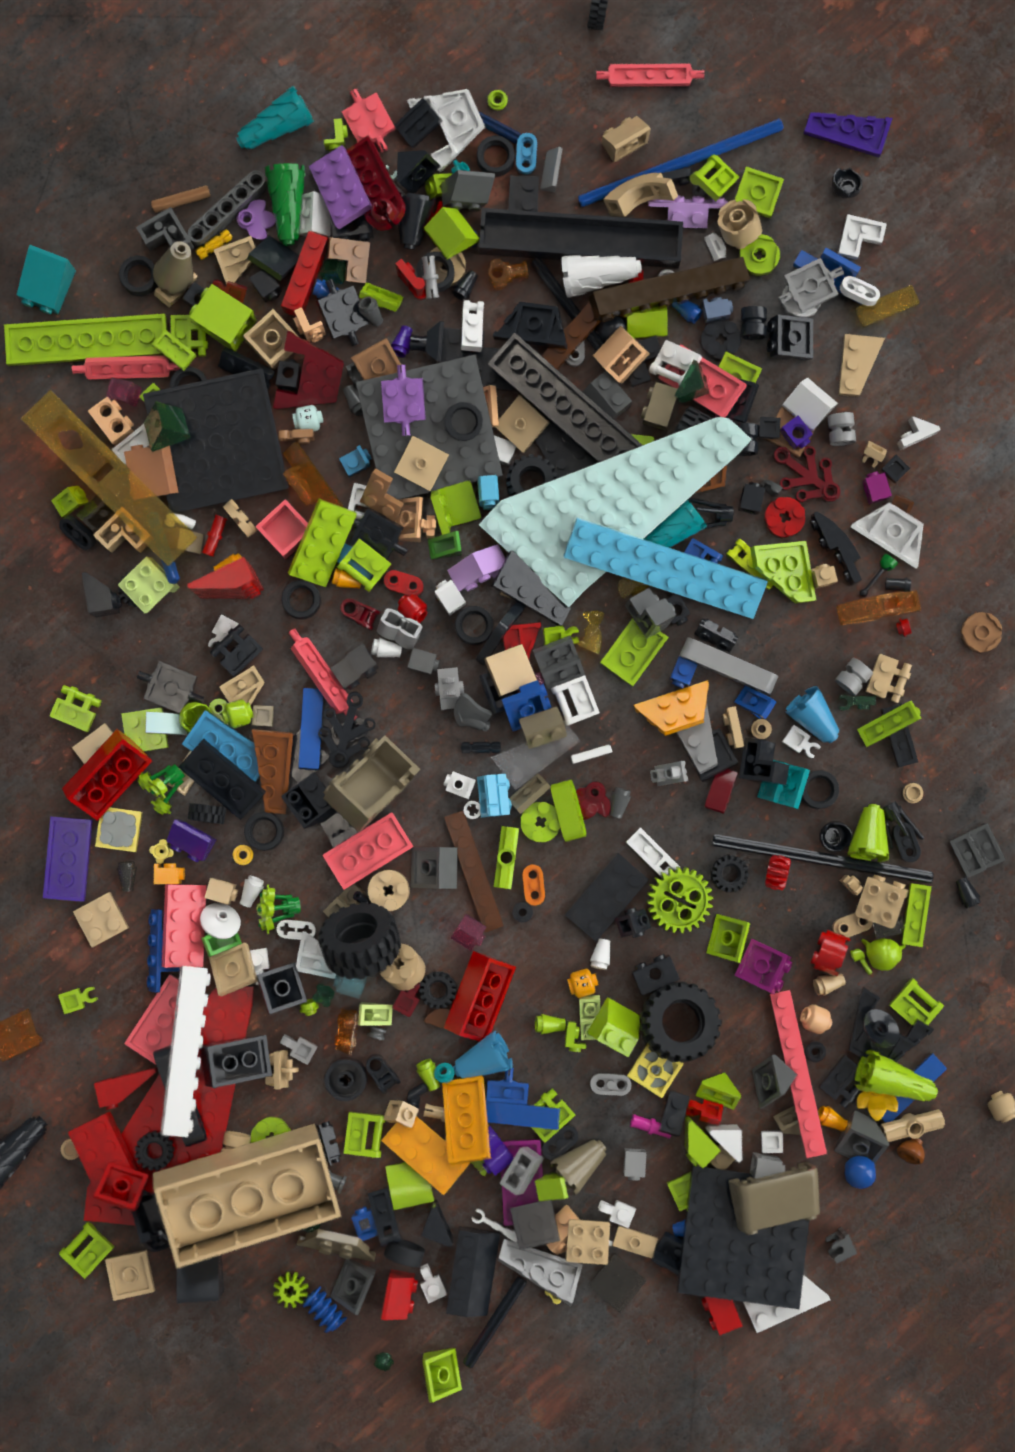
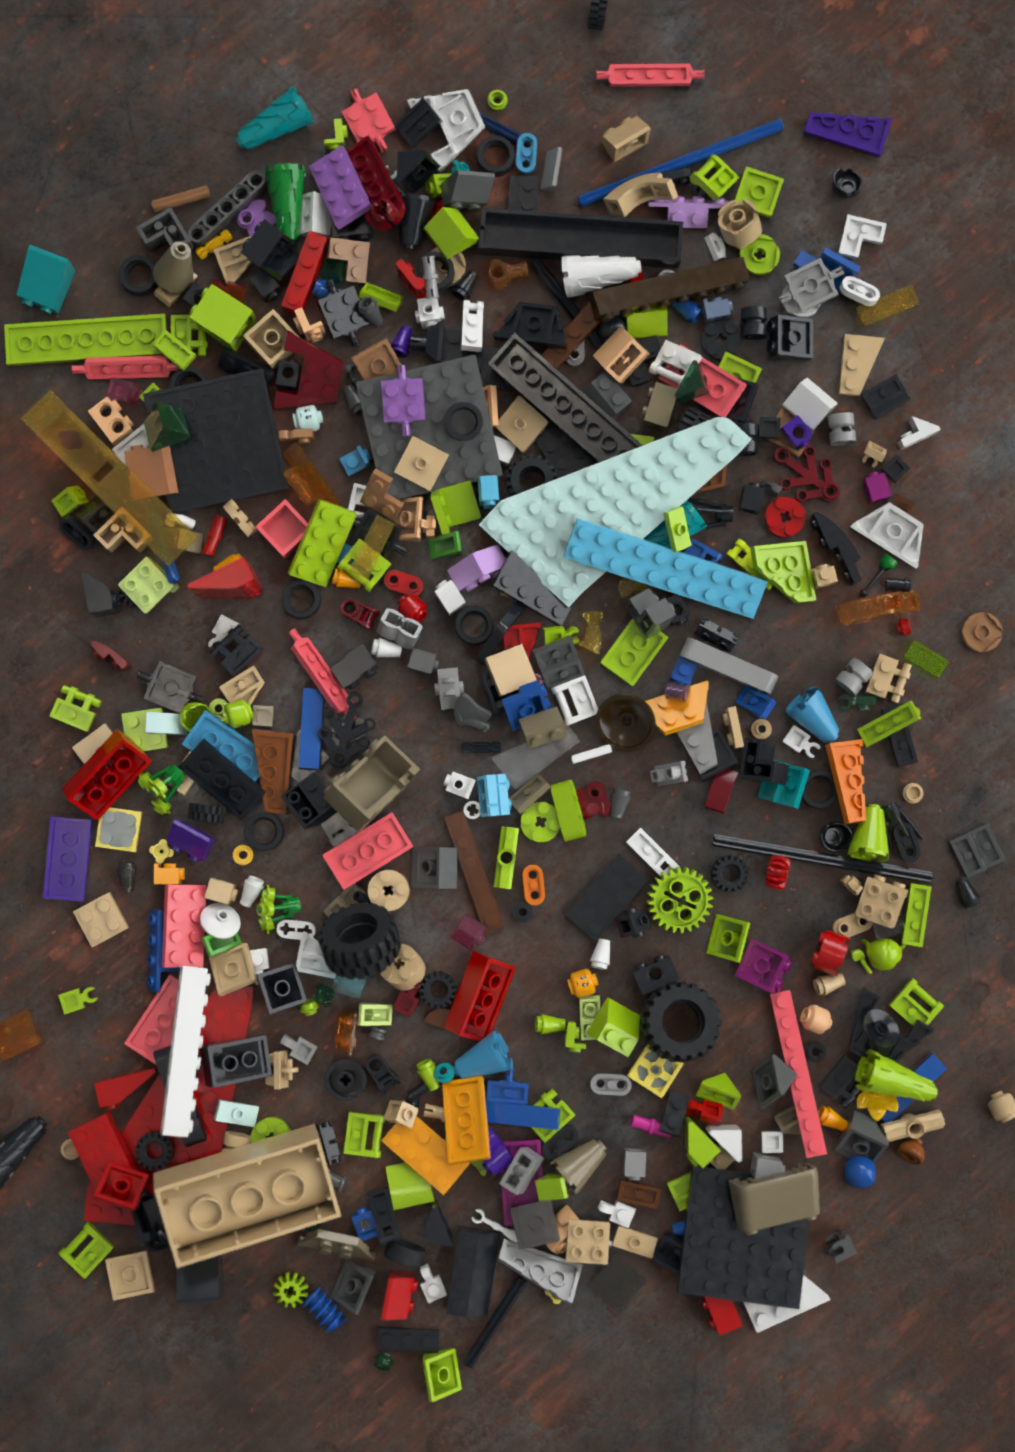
none -> dark red slope [90,641,132,671]
none -> light aqua plate [214,1099,259,1127]
none -> black brick [241,219,294,270]
none -> clear yellow plate [350,515,395,579]
none -> black plate [376,1326,440,1352]
none -> white brick [415,297,445,330]
none -> dark brown dish [595,694,656,752]
none -> reddish brown plate [616,1179,661,1209]
none -> lime plate [663,506,692,552]
none -> bush [665,681,690,702]
none -> orange wing [825,739,866,824]
none -> black plate [860,374,911,420]
none -> clear neon green tile [903,640,949,679]

